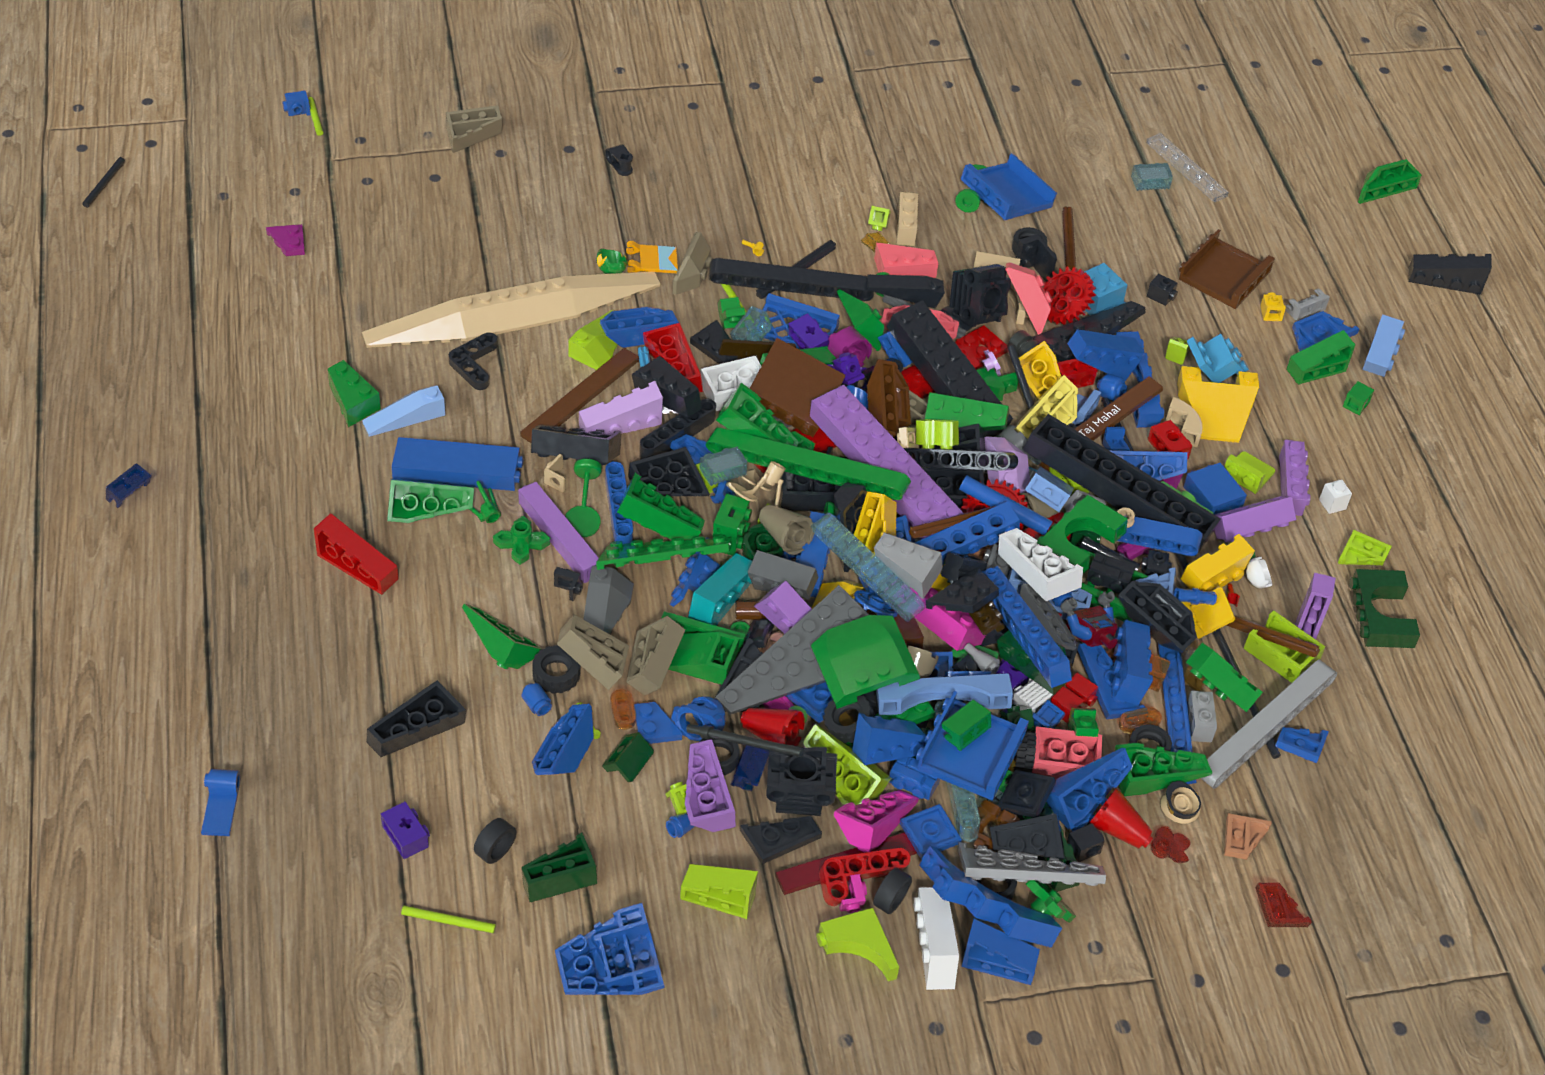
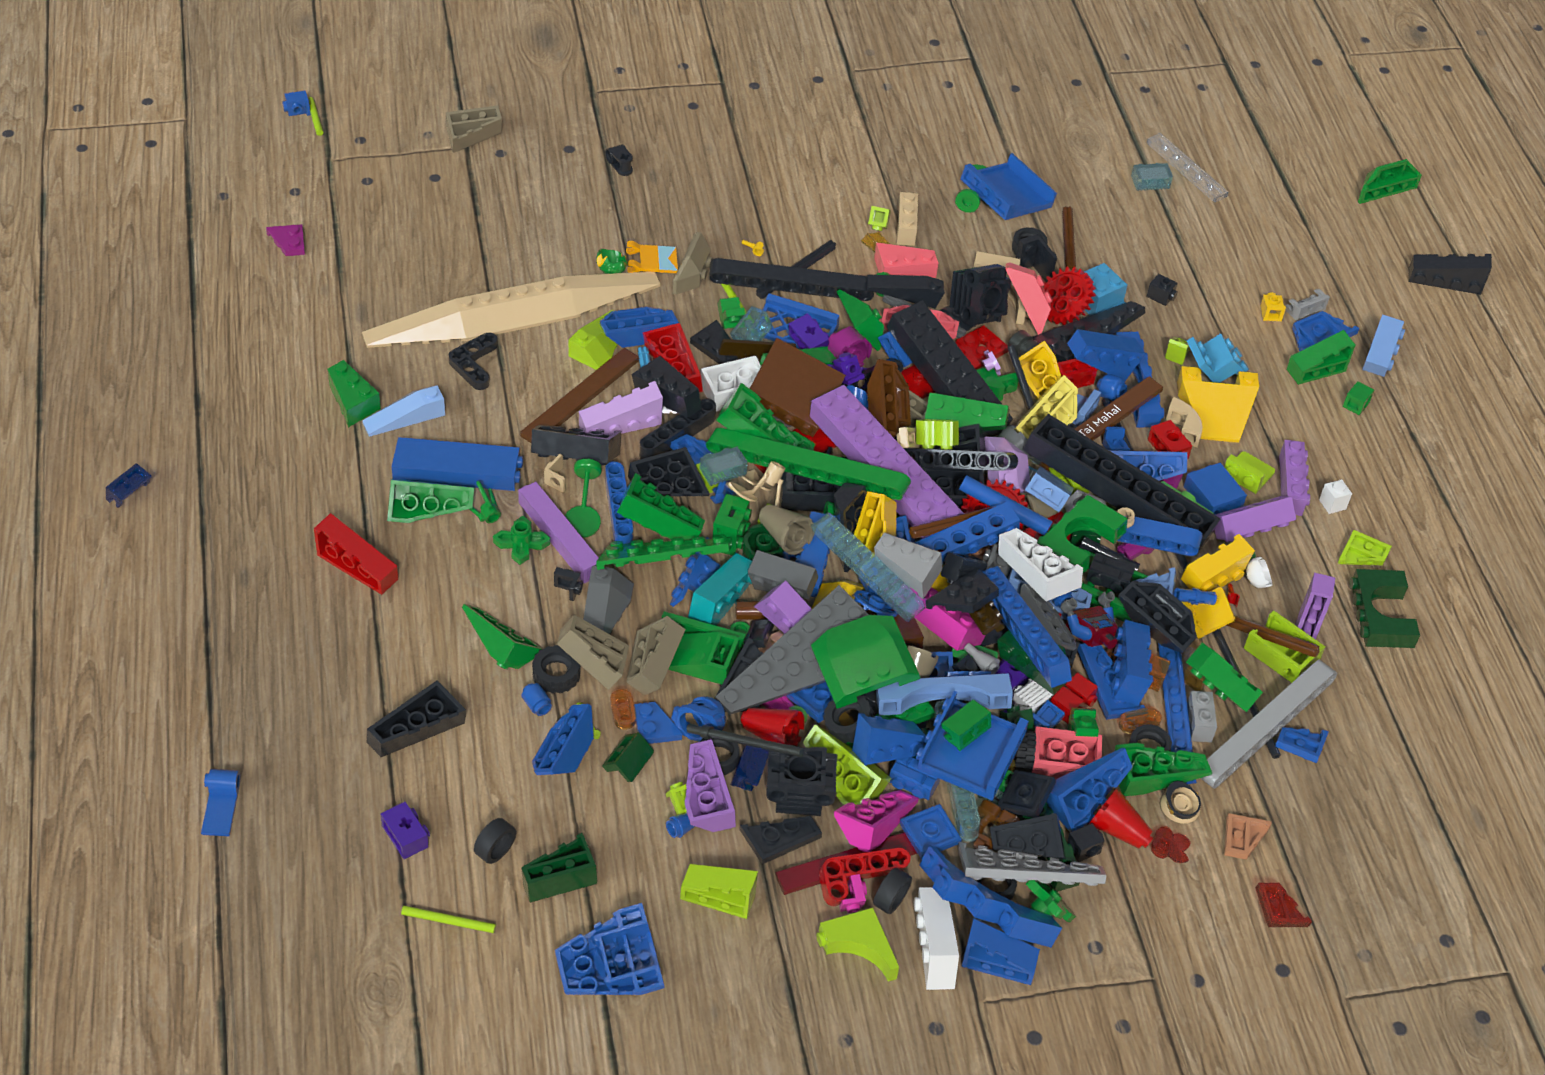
black bar [82,157,125,208] -> none
black brick [1141,550,1172,576] -> none
reddish brown panel [1179,229,1275,309] -> none

